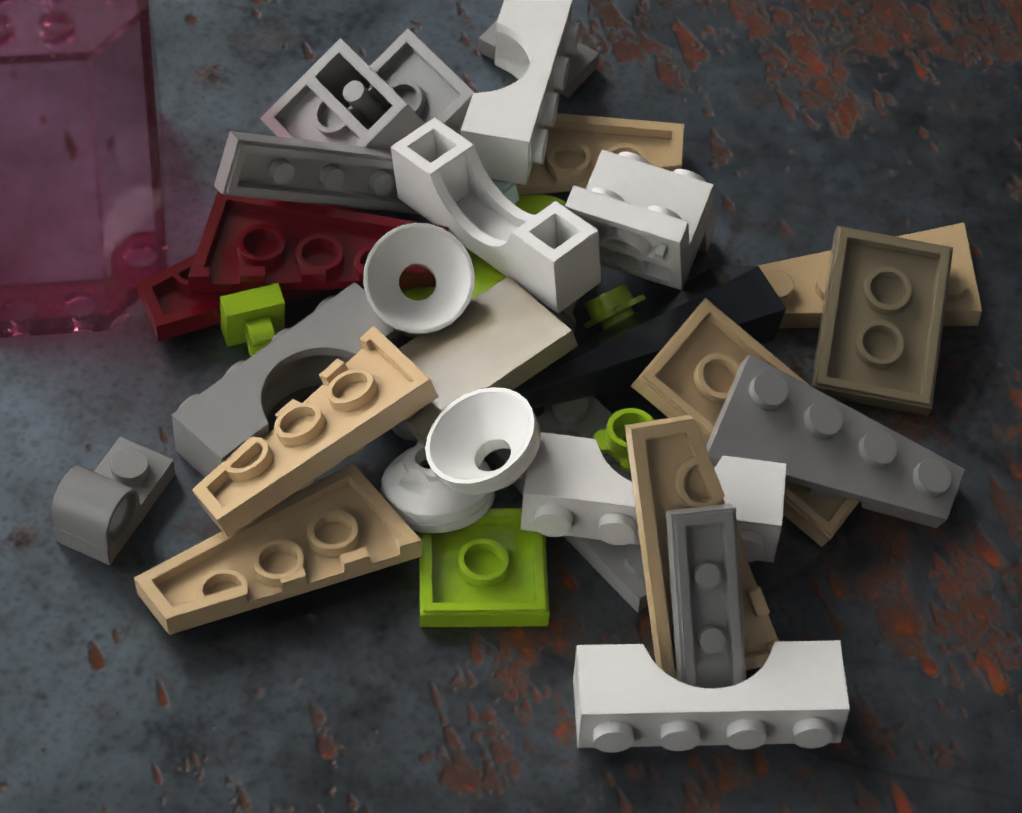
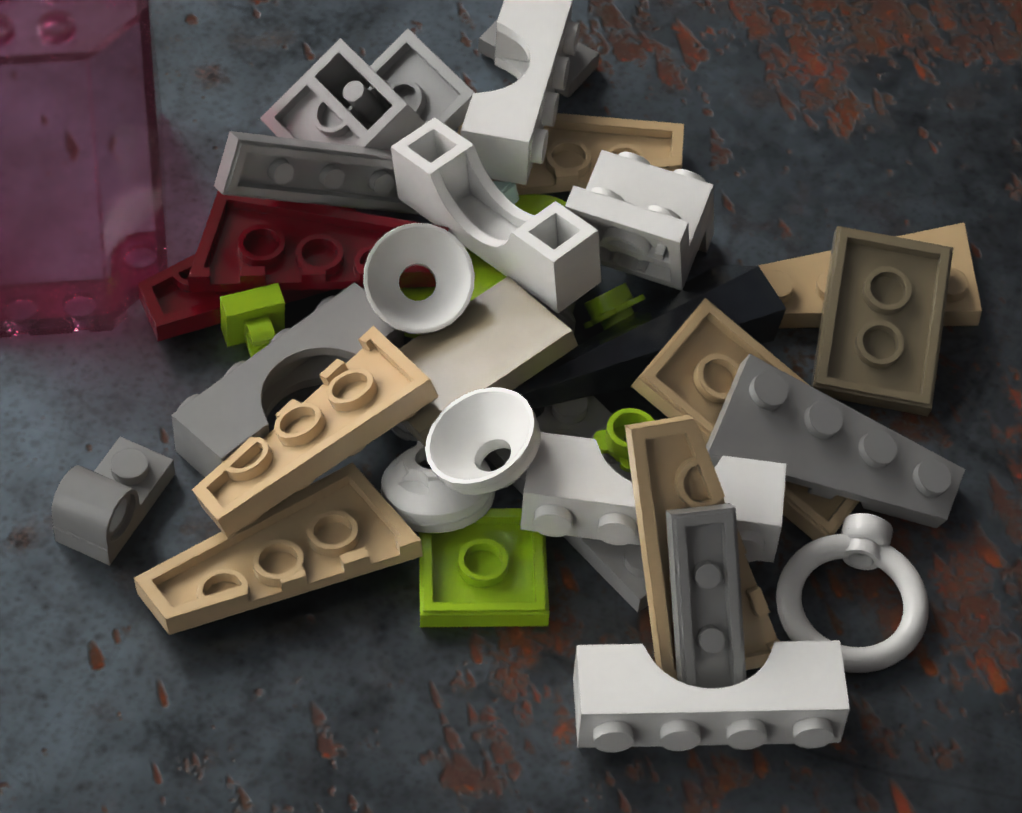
none -> white piece [776,513,929,673]

